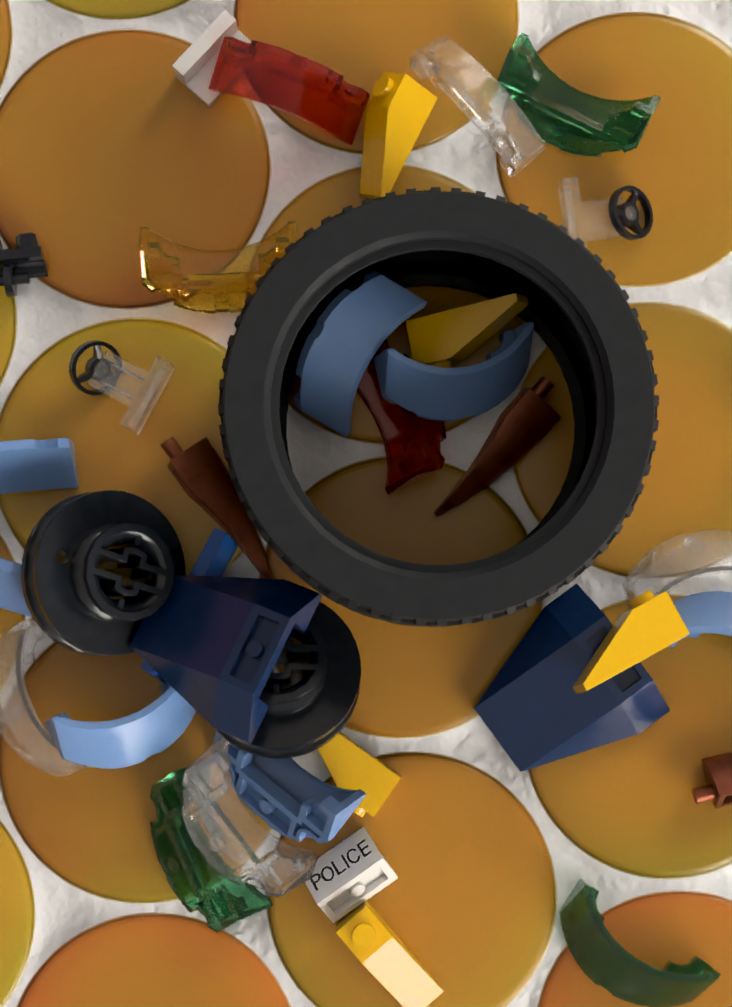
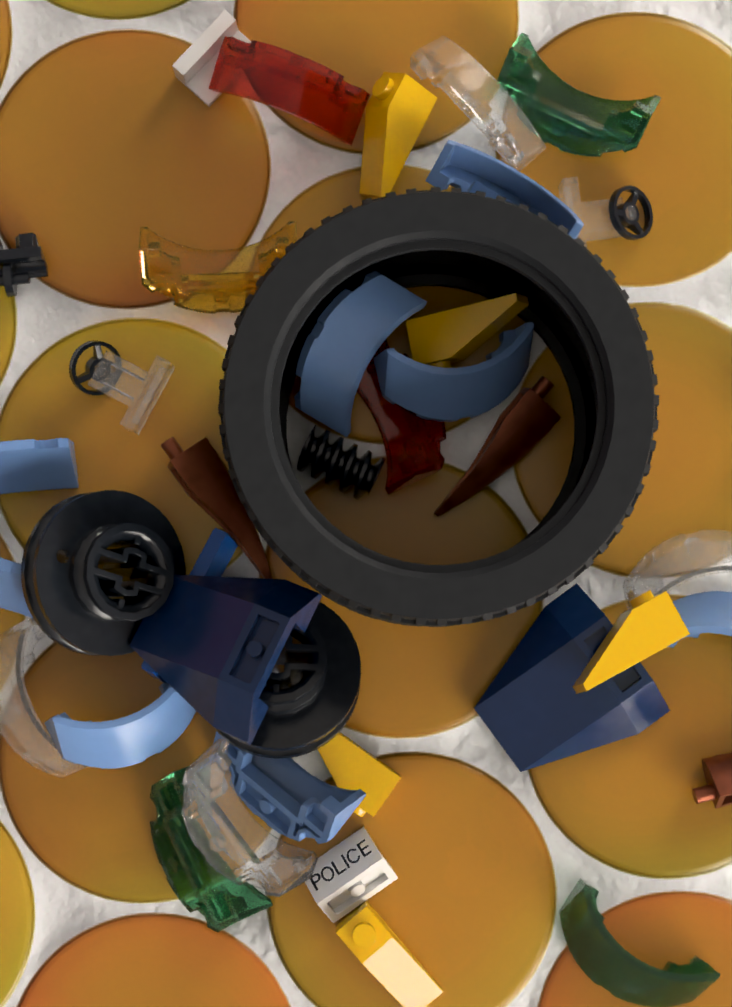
none -> black piece [297,425,386,500]
none -> medium blue windscreen [426,140,584,239]

